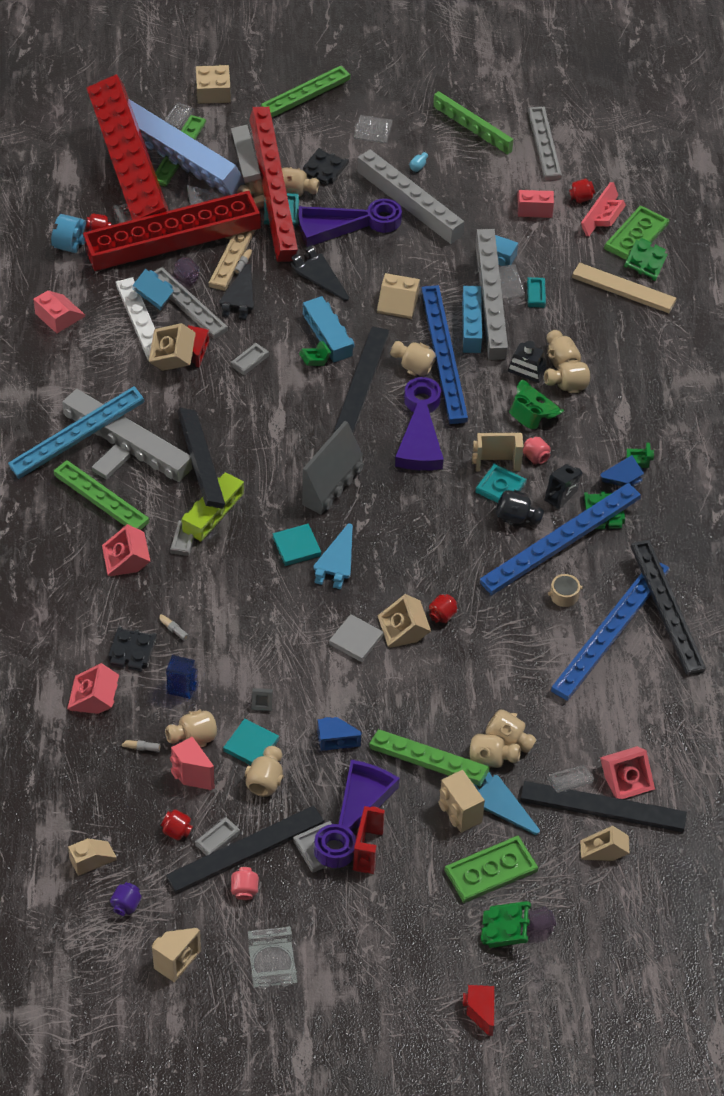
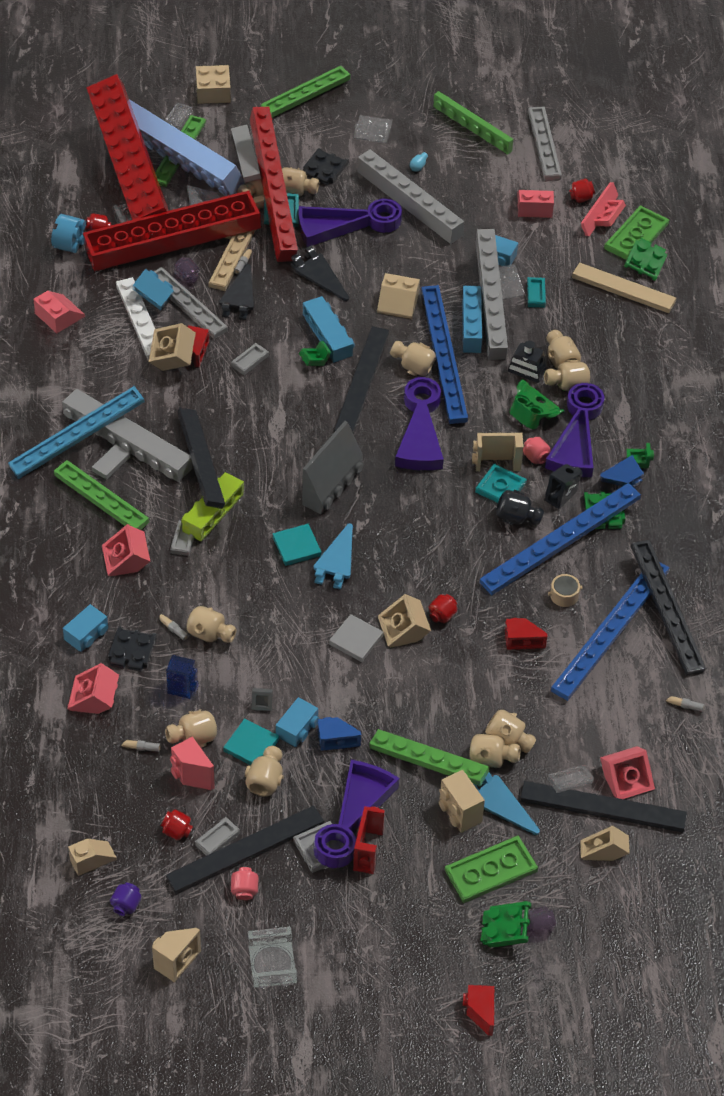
none -> dark azure brick [63,604,108,652]
none -> tan piece [187,606,237,643]
none -> dark azure brick [276,697,319,747]
none -> red slope [505,618,548,650]
none -> dark purple piece [545,383,604,477]
none -> light grey piece [666,696,705,712]

